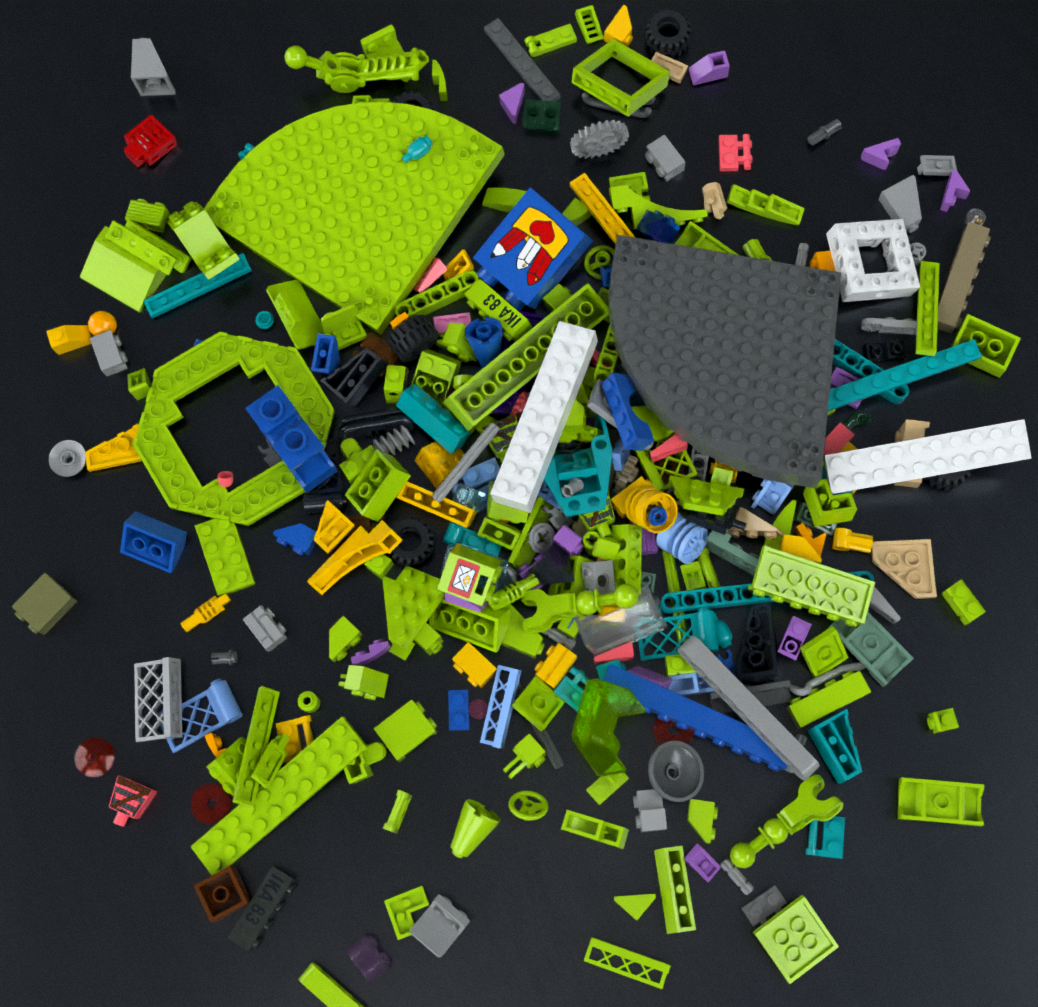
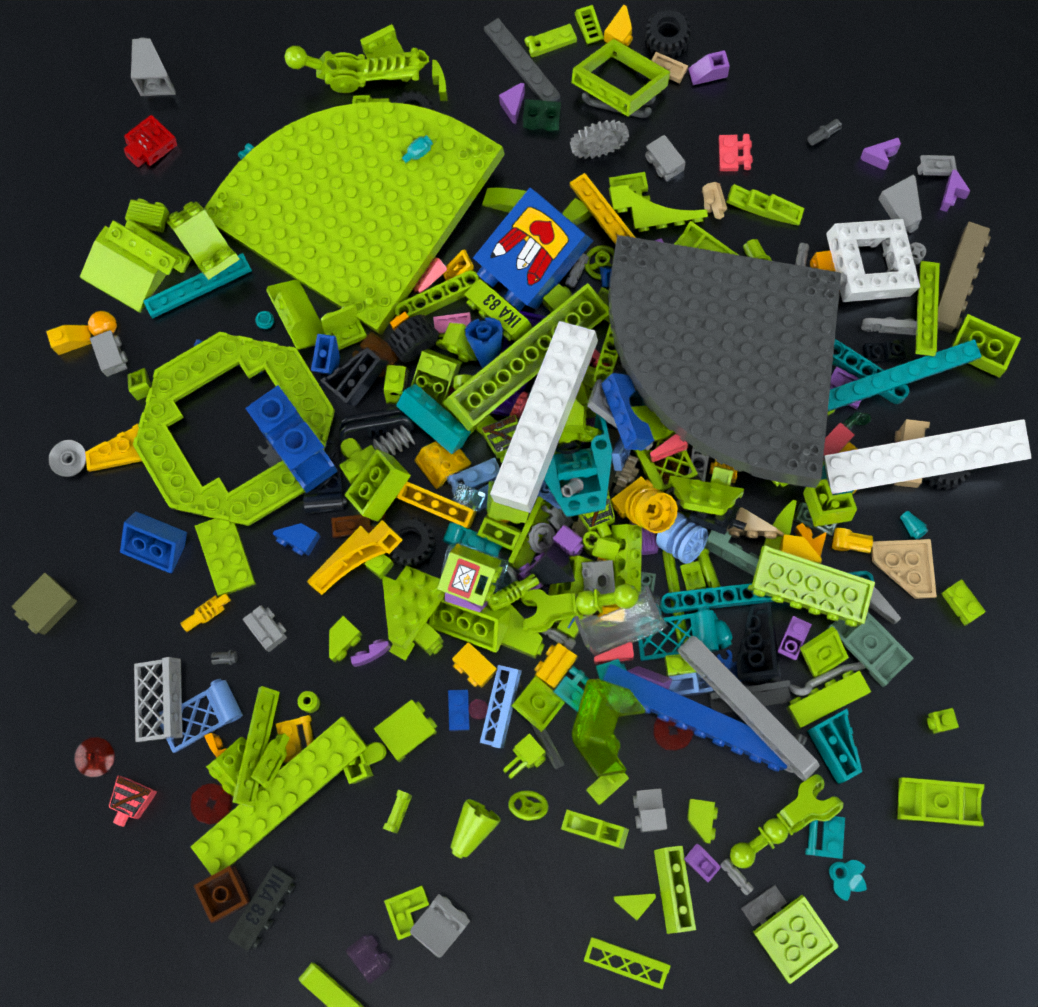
coral hinge [217,471,233,487] -> none
yellow wing [314,501,355,554] -> none
lime brick [338,665,389,700] -> none
light grey axle [432,423,499,502] -> none
clear blue brick [636,210,680,244] -> none
blue plate [648,506,667,526] -> none
dark grey dish [648,741,704,802] -> none
light blue bracket [751,479,794,515] -> none
clear tile [966,208,986,226] -> none
none -> light grey axle [565,254,589,288]
none -> teal plate [829,860,867,901]
none -> teal cone [900,511,928,540]

